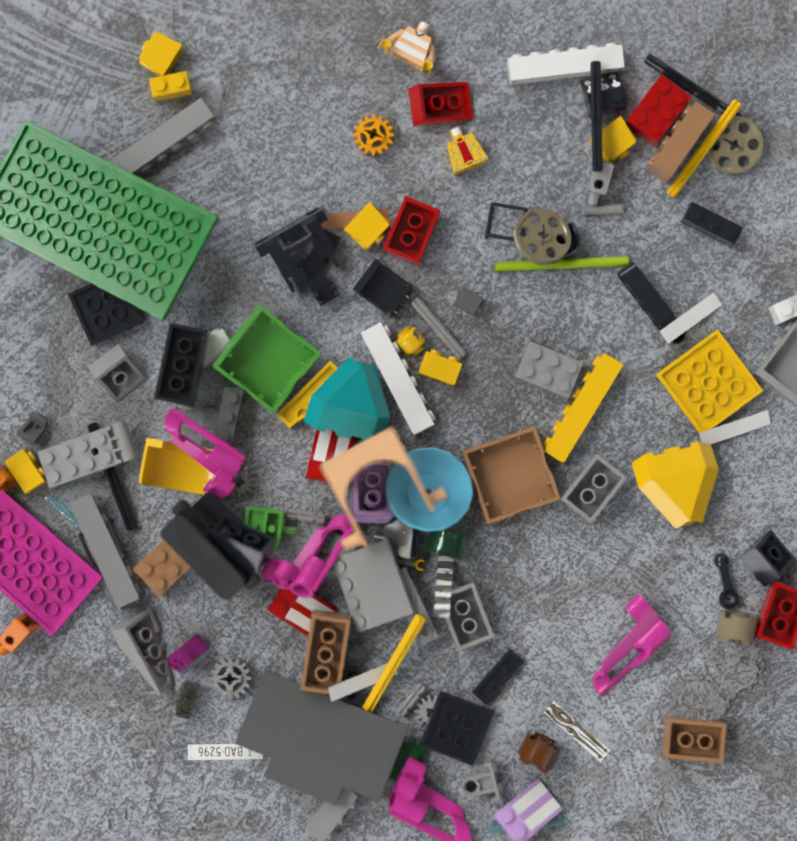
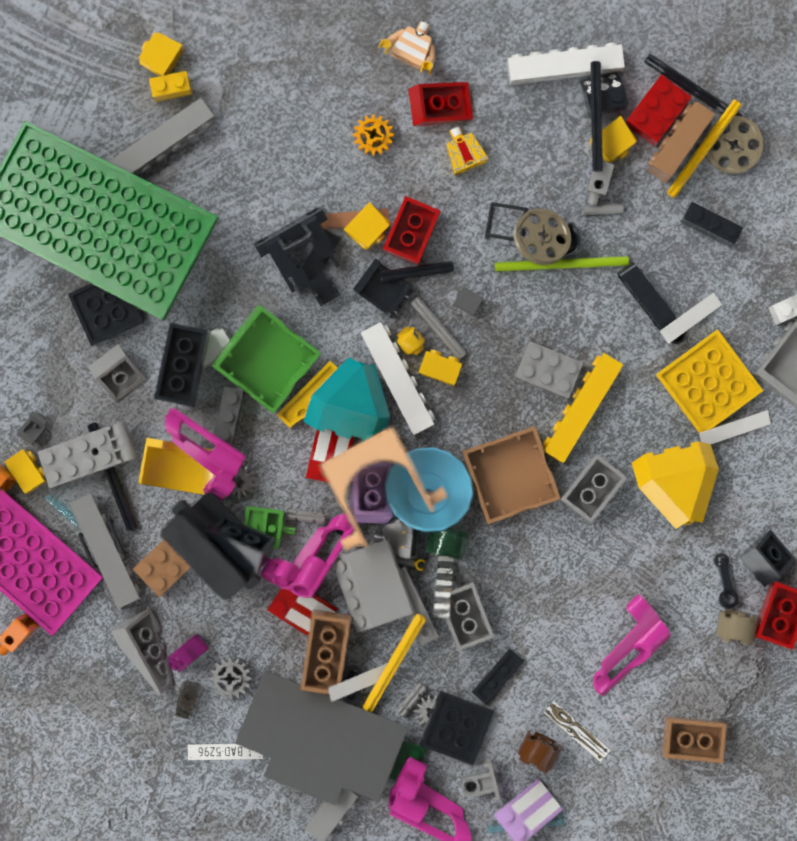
none -> black axle [379,261,454,282]

